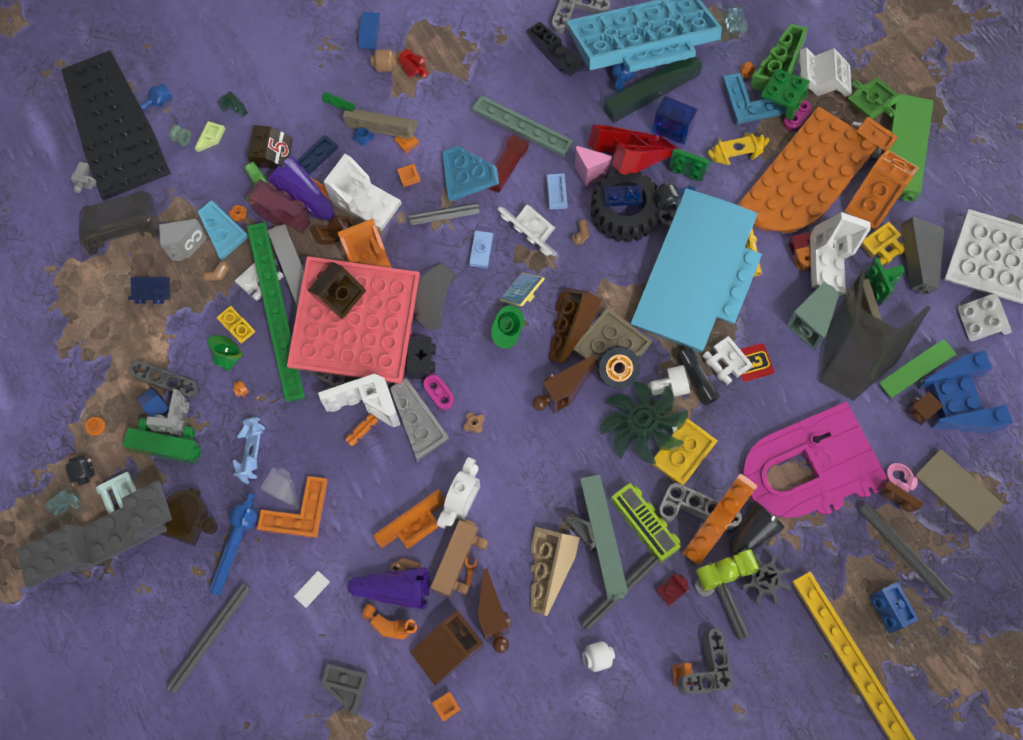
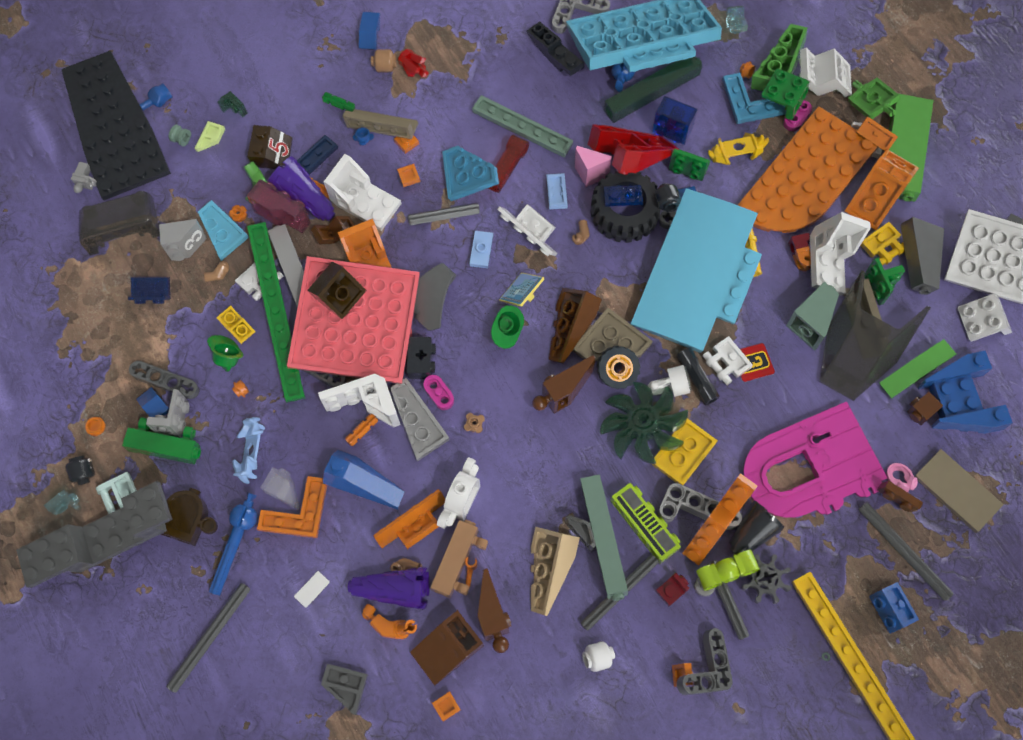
none -> blue wedge [323,450,405,510]

